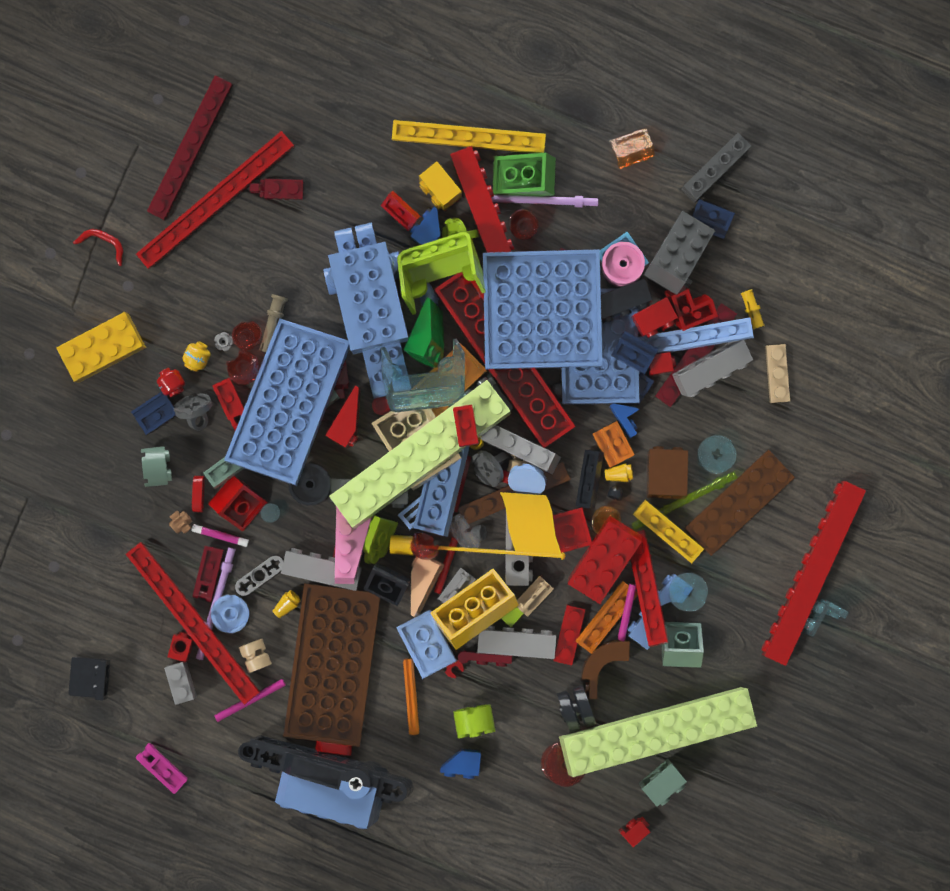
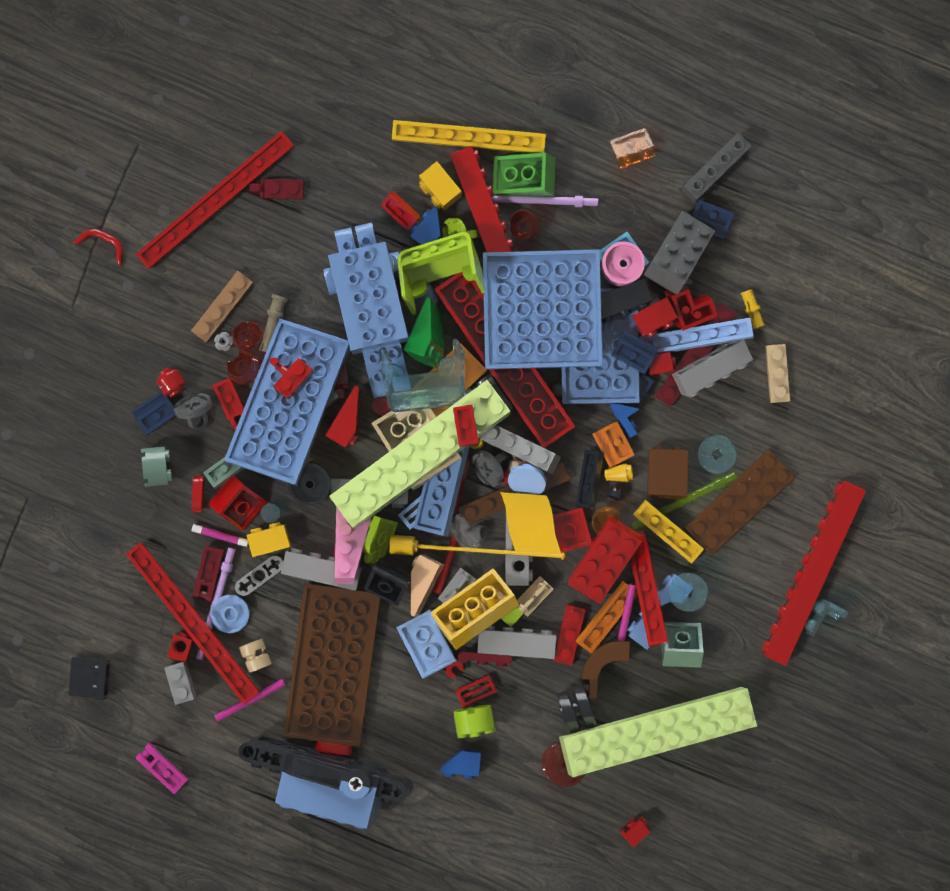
yellow brick [56,312,146,383] -> none
dark red plate [147,75,233,221] -> none
medium nougat gear [169,511,193,534] -> none
yellow head [182,342,211,372] -> none
yellow cone [272,590,301,618] -> none
orange axle [403,659,419,735] -> none
clear red hair [410,532,439,560] -> none
sand green brick [639,758,687,807] -> none
none -> medium nougat plate [191,271,253,343]
none -> yellow brick [247,522,292,557]
none -> red plate [270,357,314,400]
none -> red tile [455,674,497,708]

